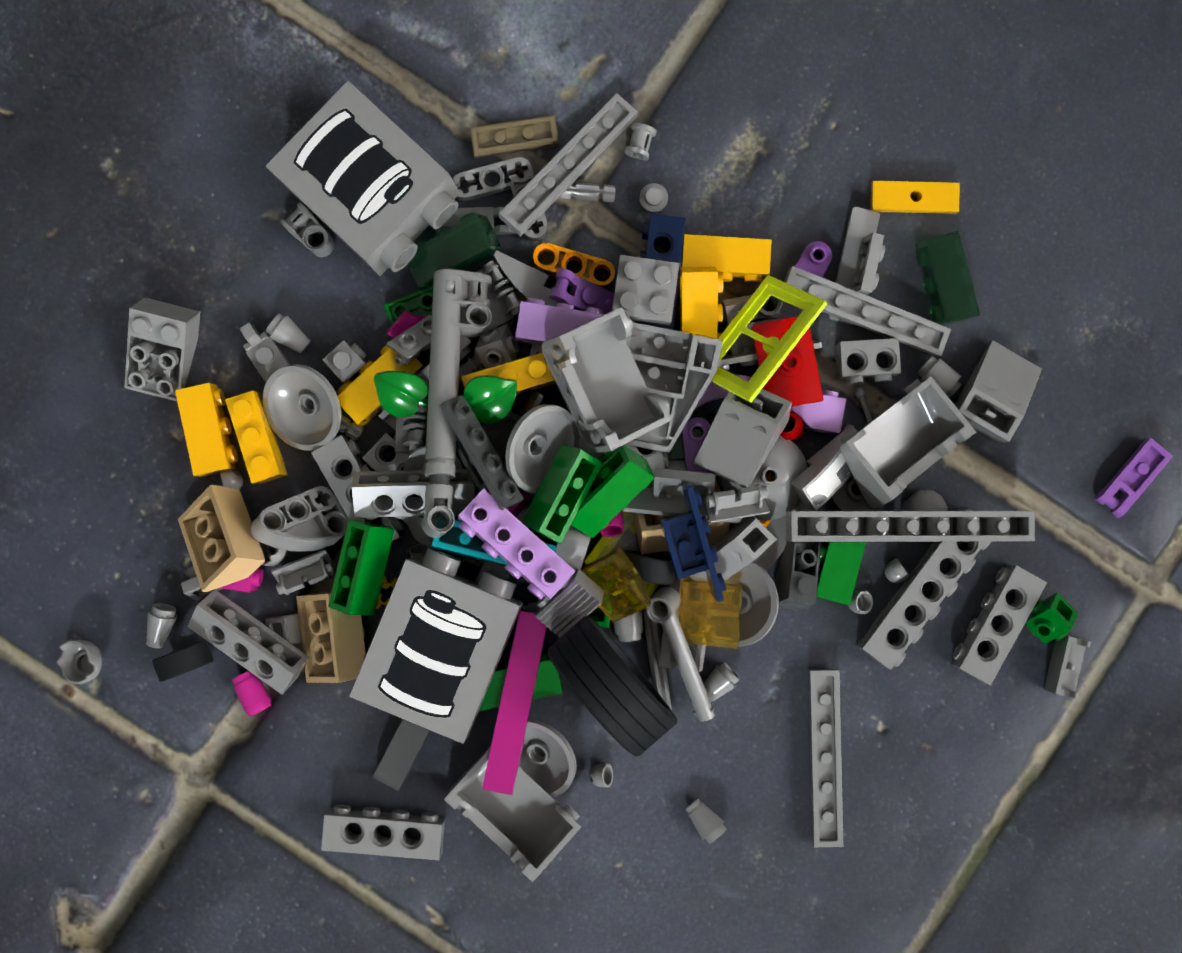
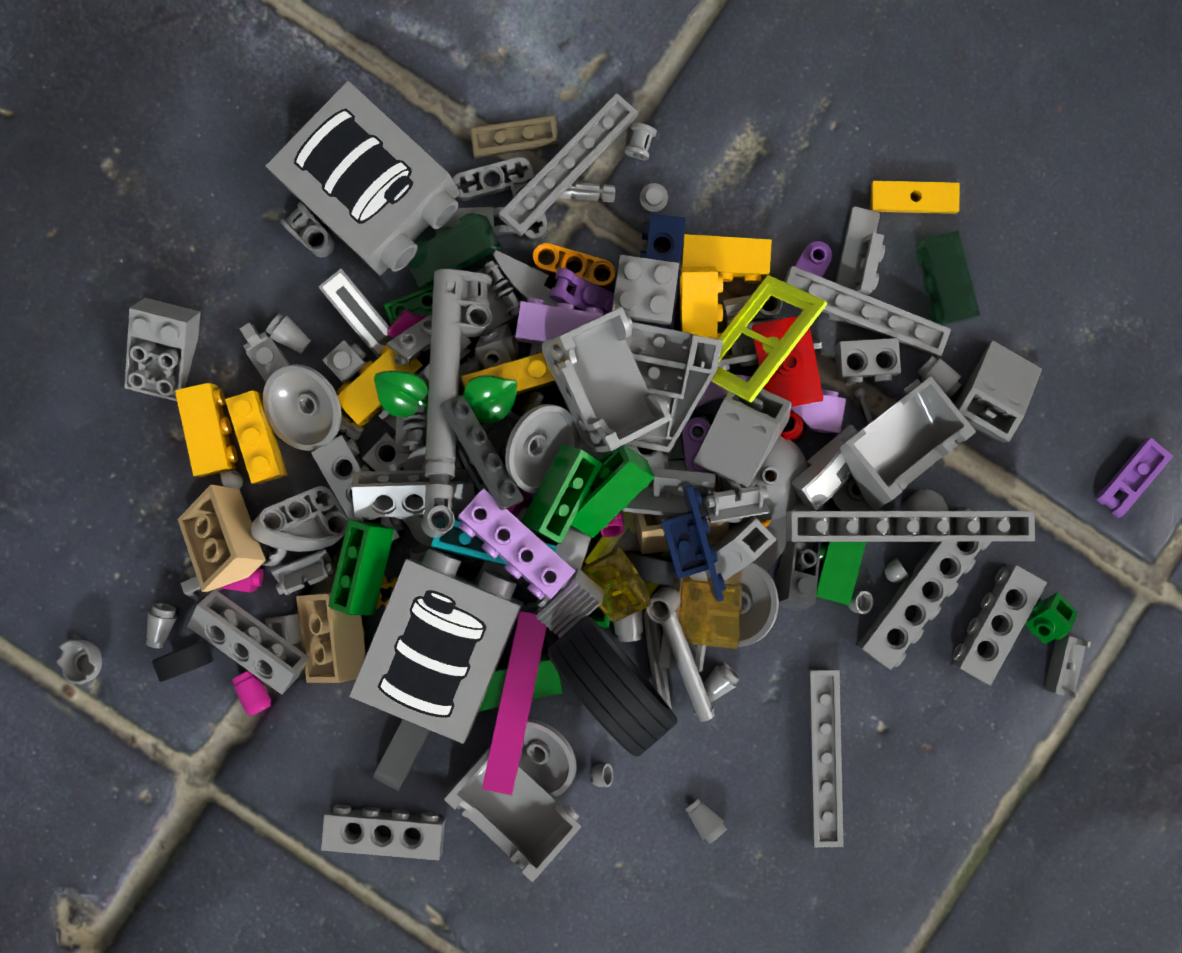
none -> slope [318,269,394,358]

